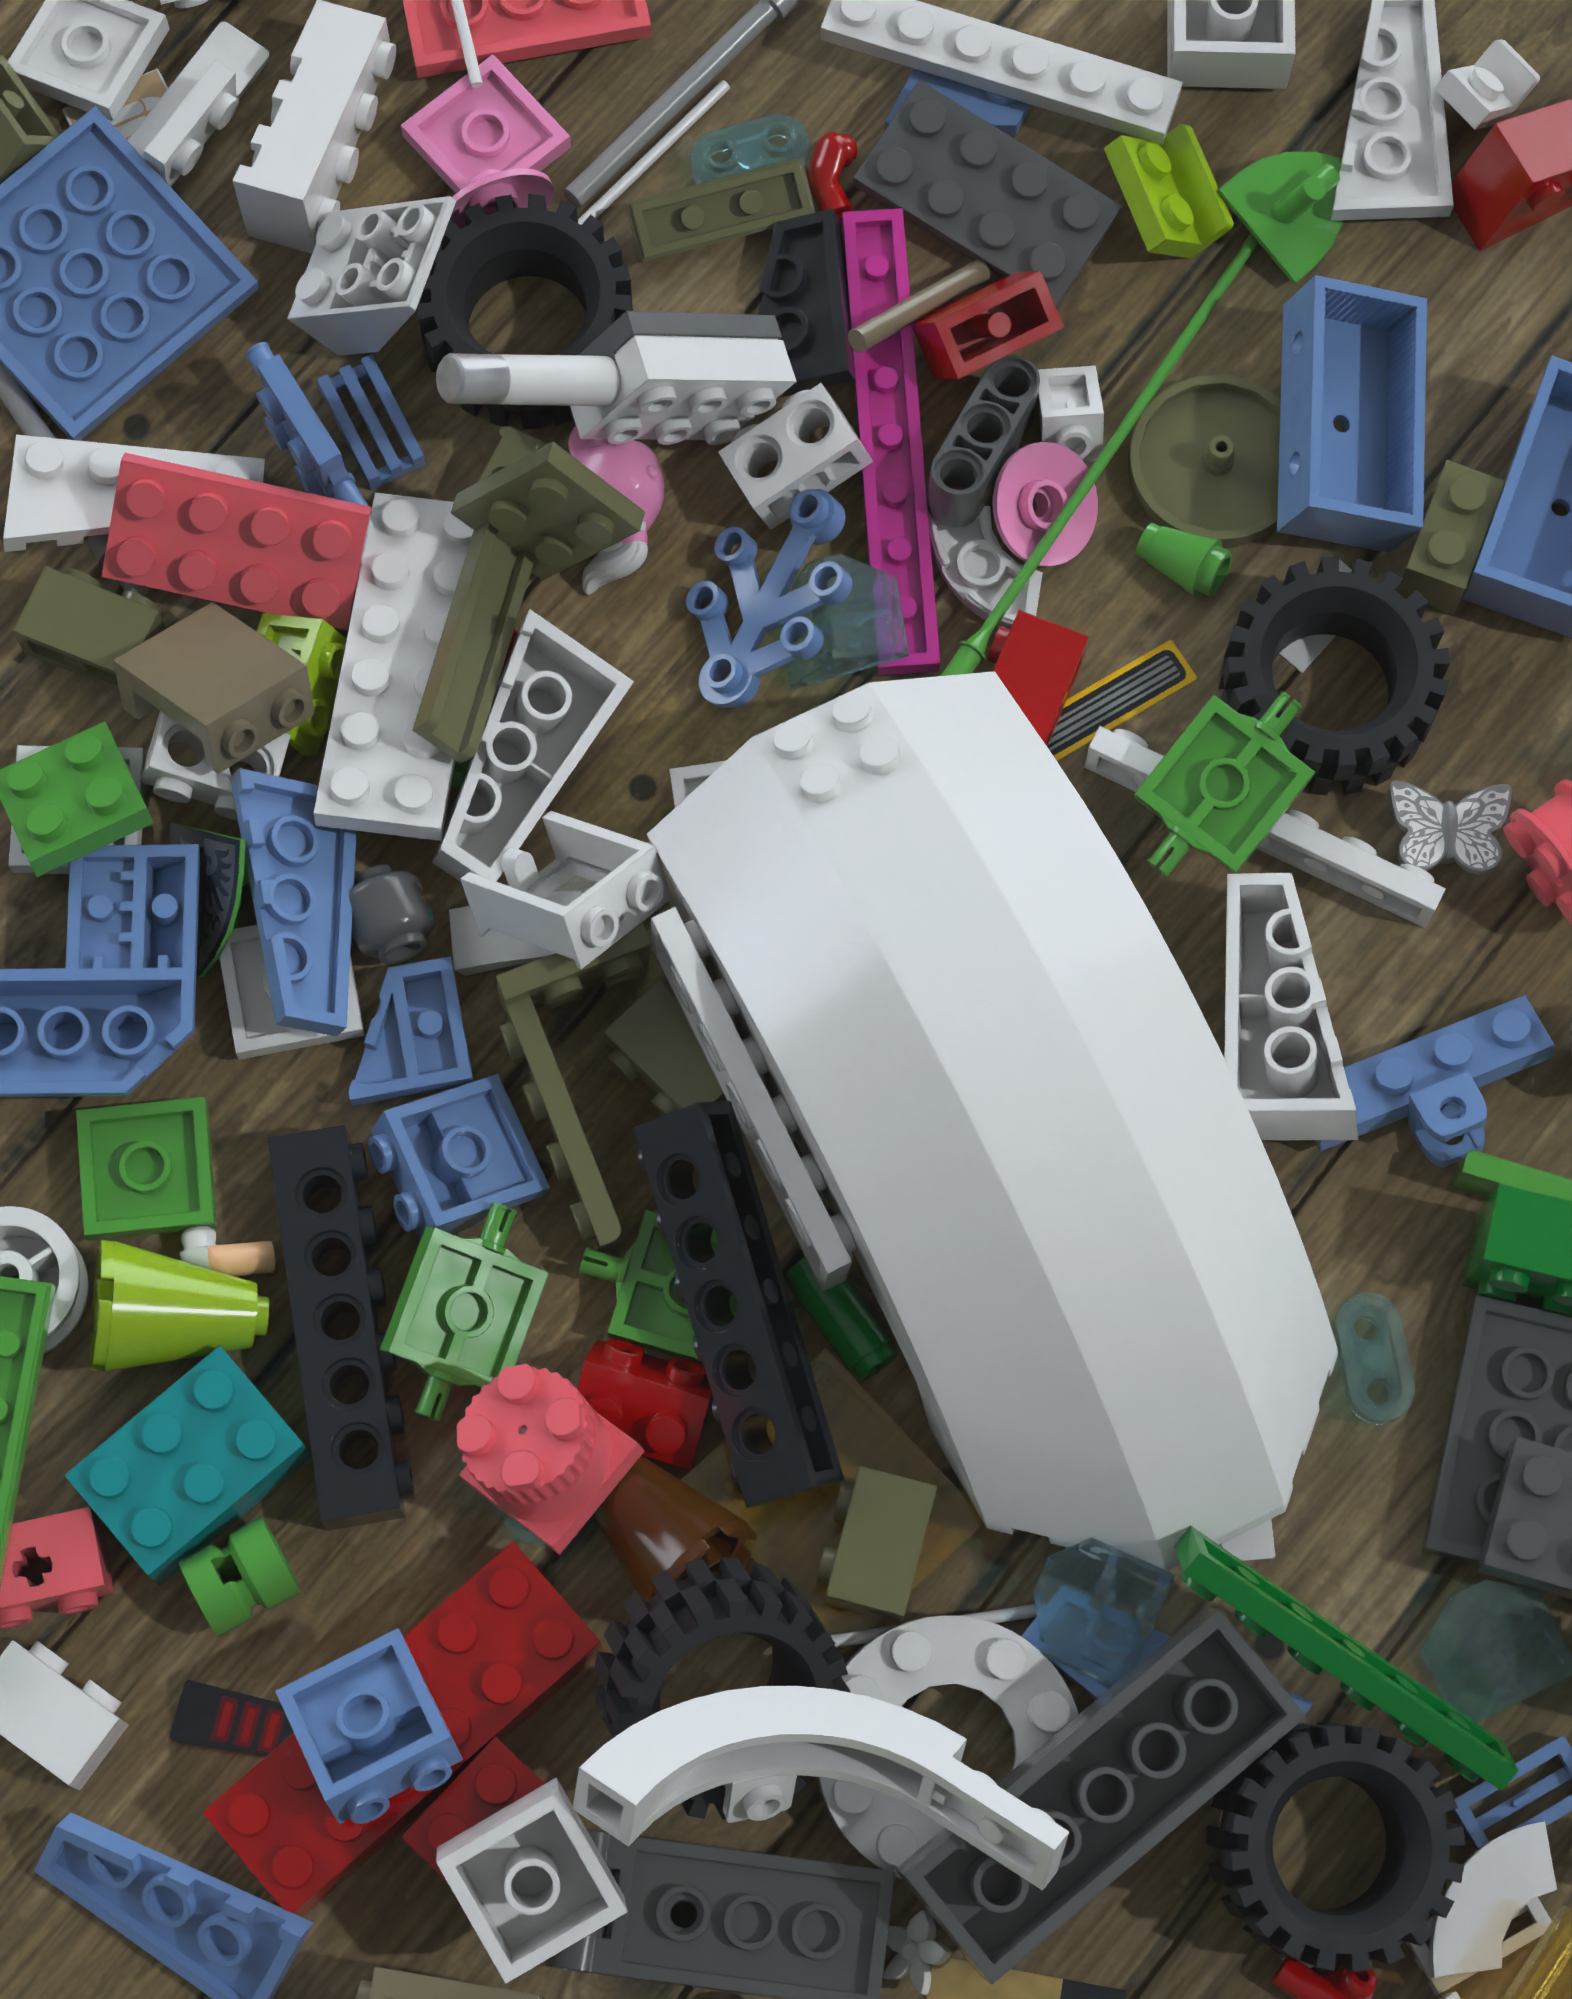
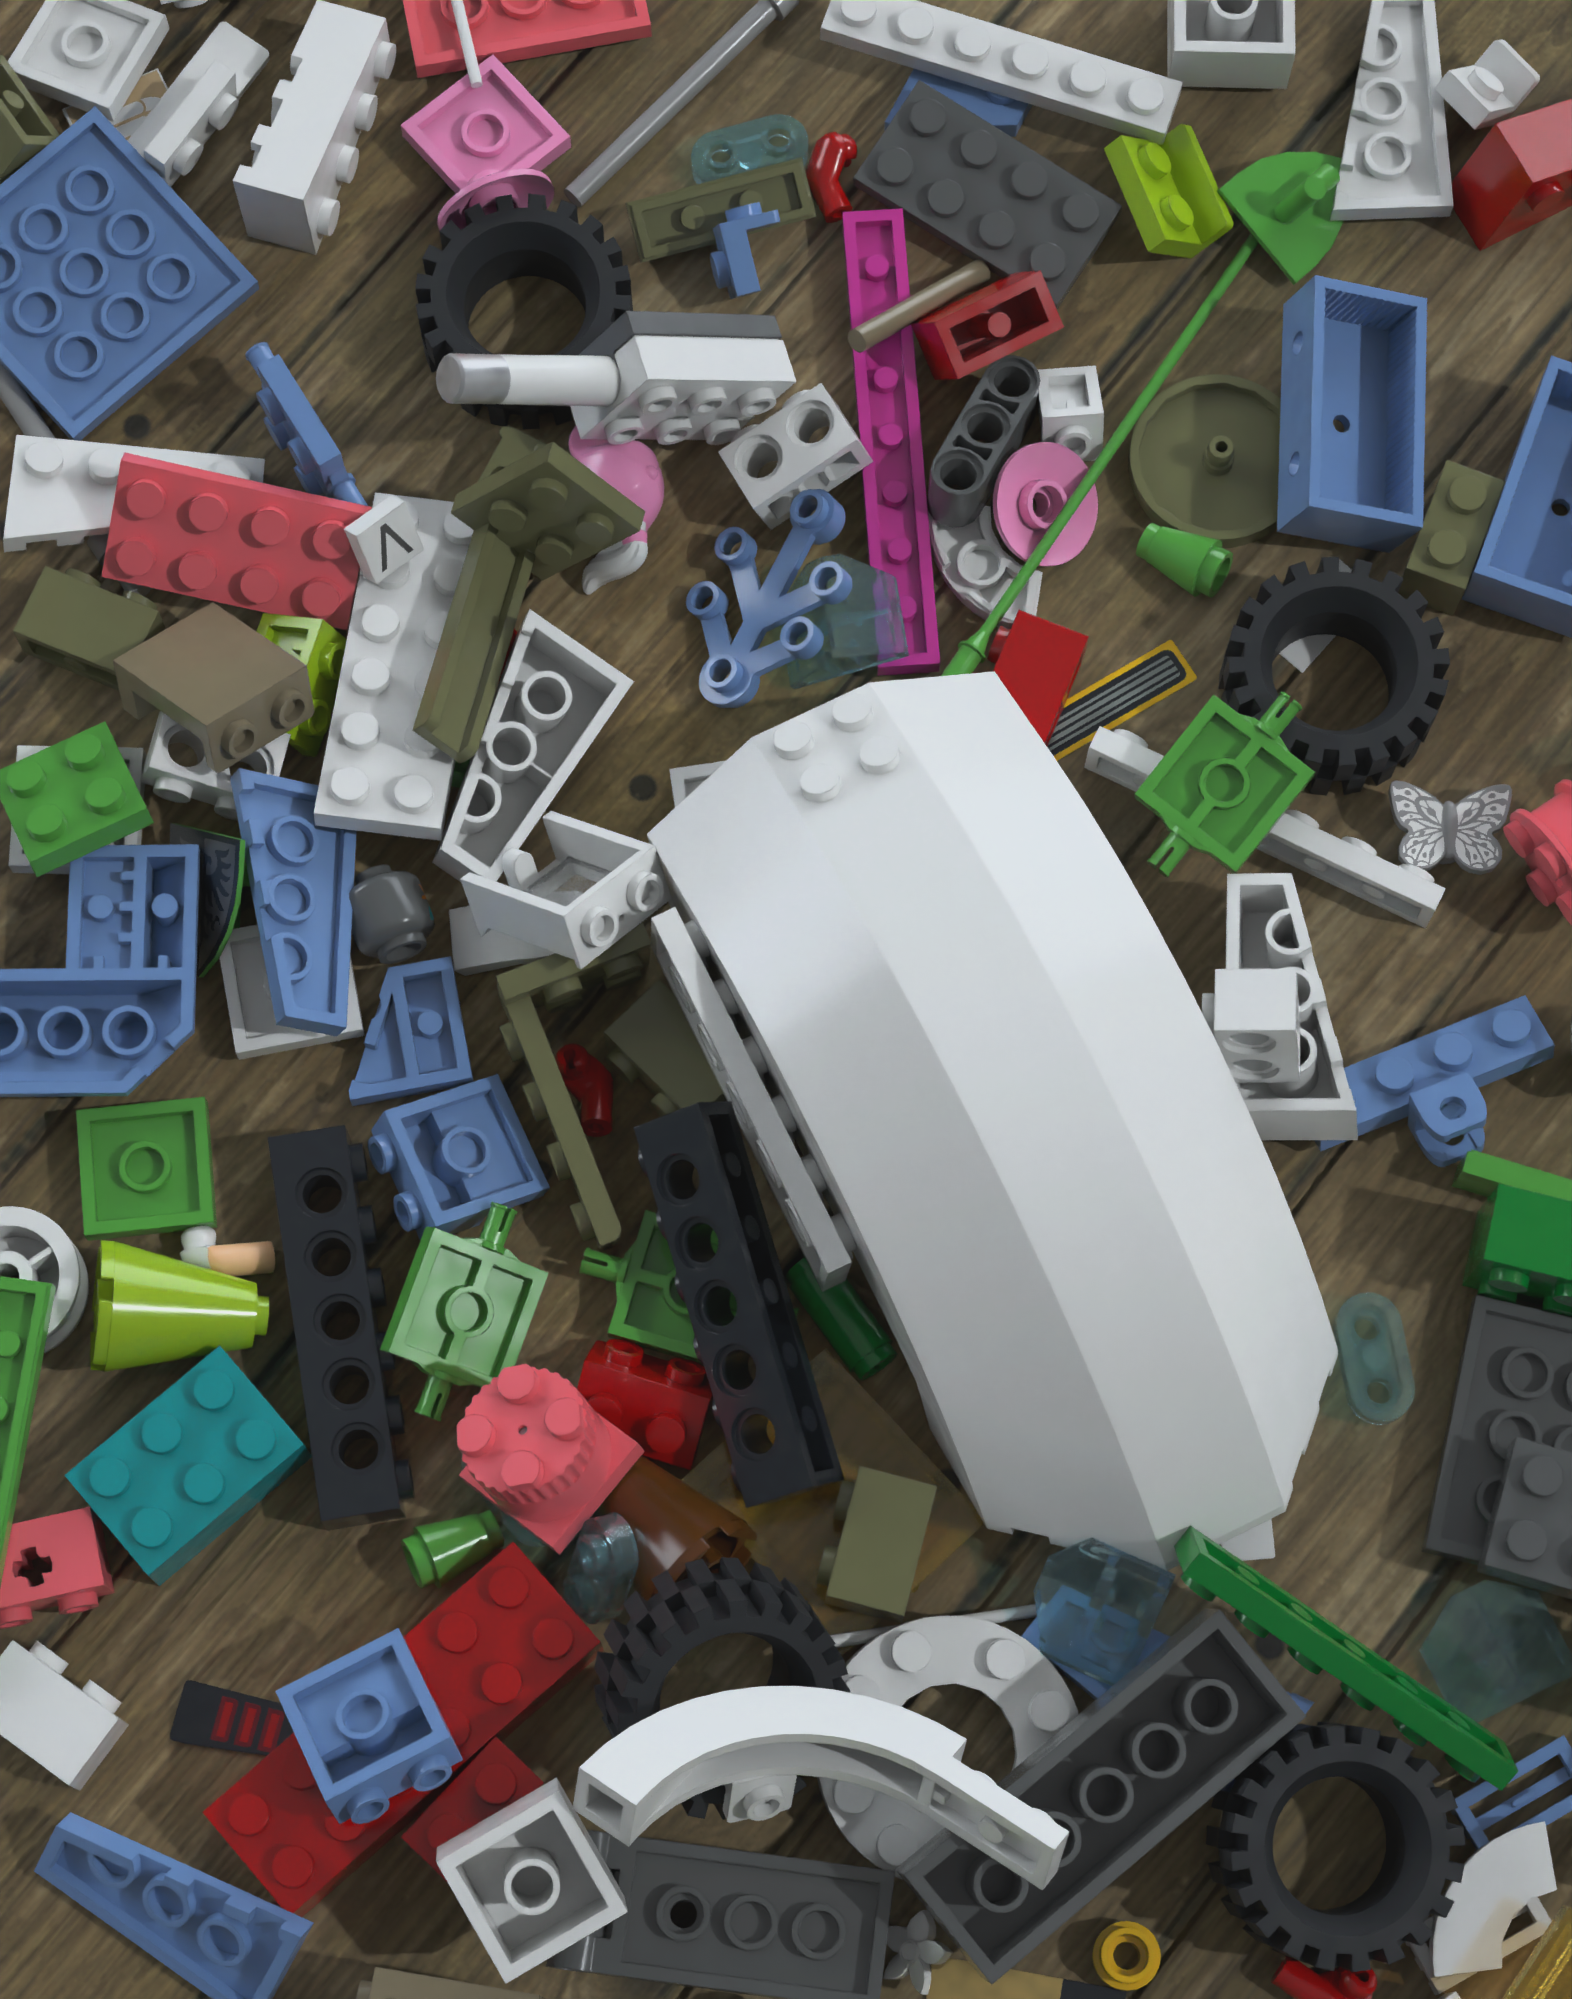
bright green wheel [178,1516,302,1638] -> none
white slope [287,196,456,356] -> none
medium blue tile [316,354,426,490] -> none
white axle [578,80,730,225] -> none
black wing [758,208,856,398] -> none
none -> white tile [344,494,424,584]
none -> bright green cone [401,1510,504,1589]
none -> red arm [555,1043,613,1137]
none -> clear light blue plate [563,1512,639,1625]
none -> medium blue bracket [710,202,781,300]
none -> yellow plate [1092,1921,1161,1991]
none -> white brick [1202,968,1300,1083]

